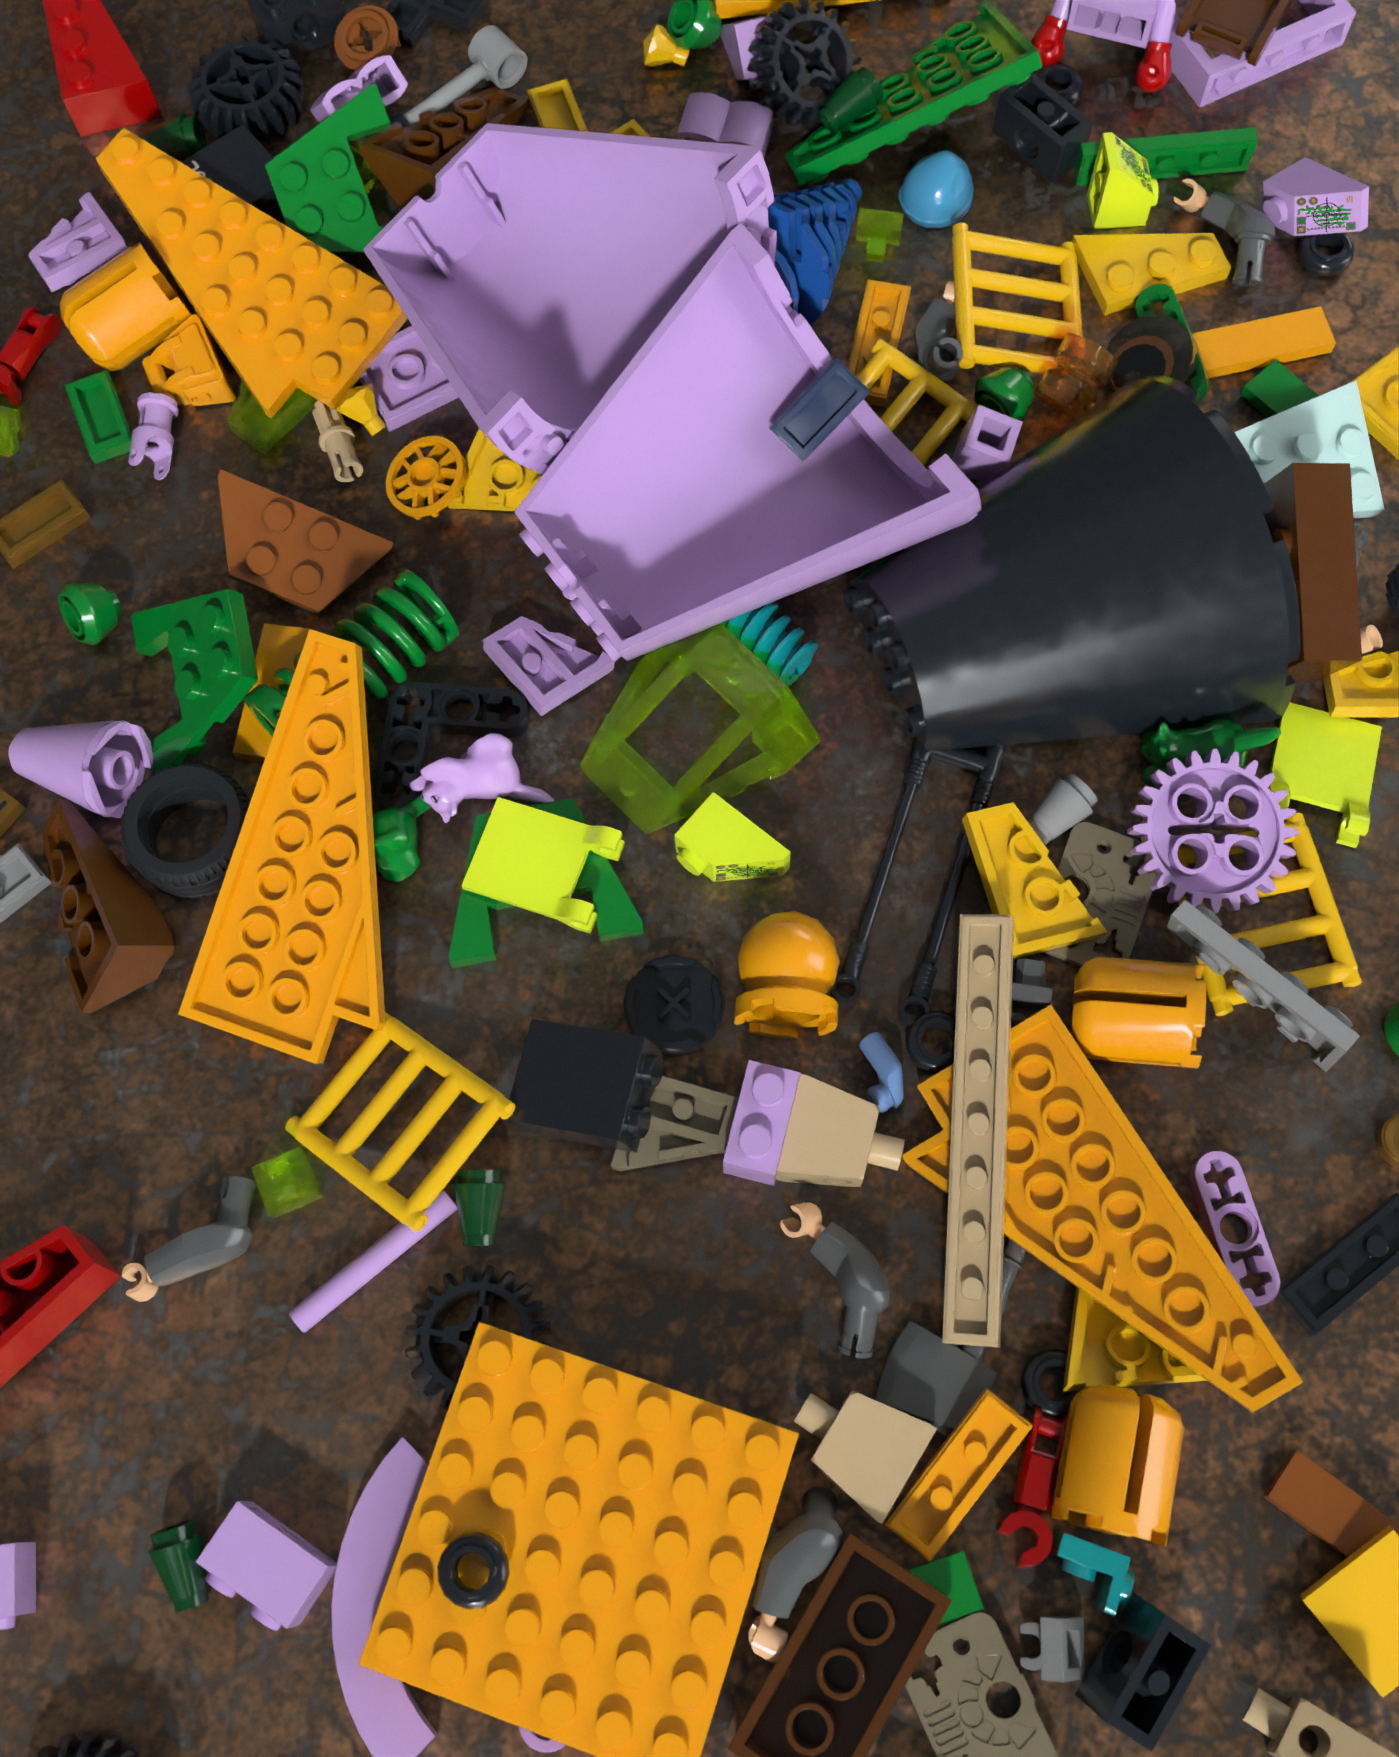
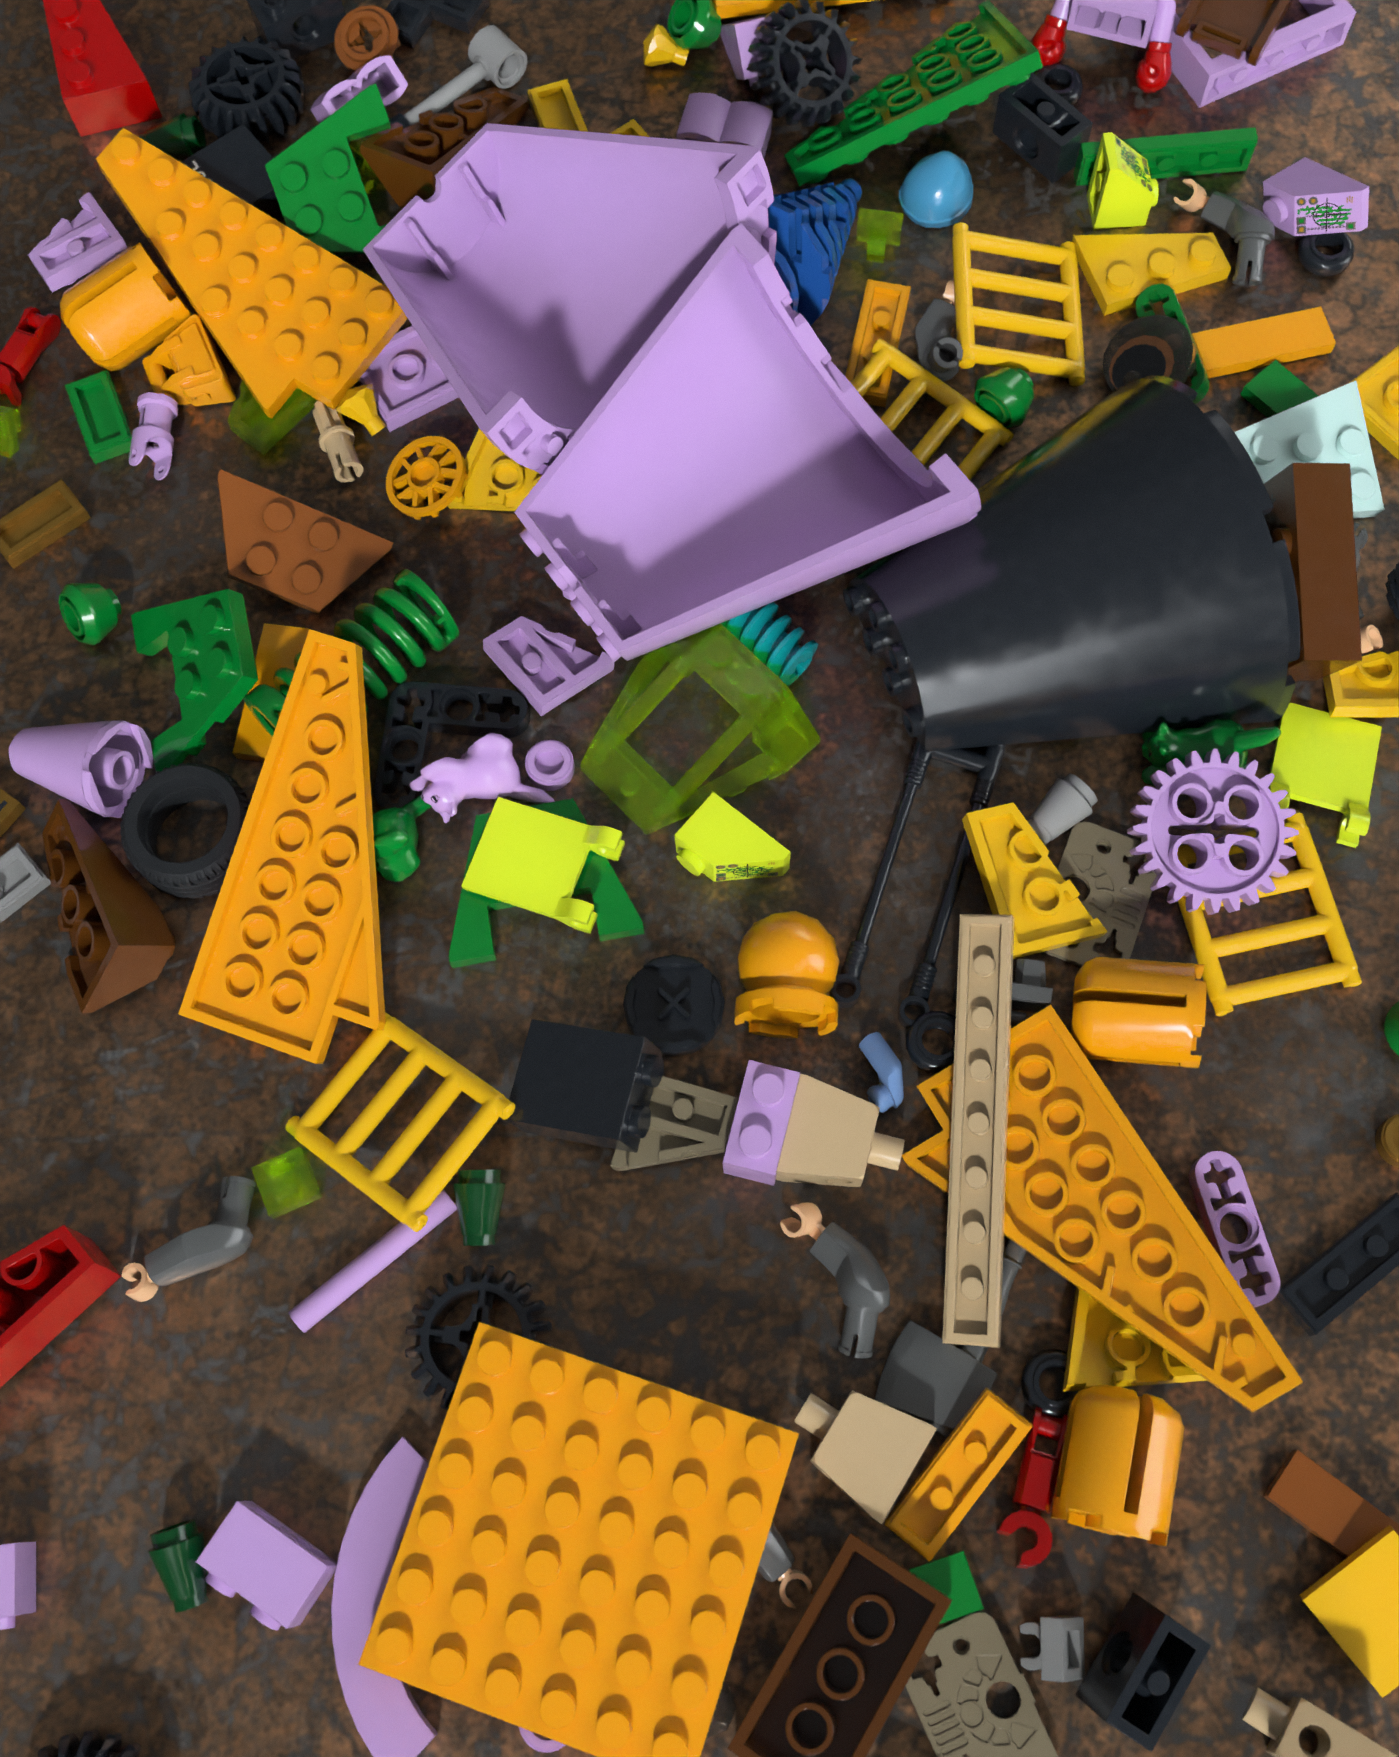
black piece [437,1532,510,1610] -> none
dark grey arm [748,1487,843,1663] -> none
dark blue tile [769,357,870,462] -> none
dark green cone [817,67,884,133] -> none
lavender brick [952,405,1023,484] -> none
clear orange wheel [1034,333,1119,419] -> none
teal bracket [1049,1531,1134,1616] -> none
light grey wing [1166,900,1360,1072] -> none
none -> lavender tile [525,740,575,791]

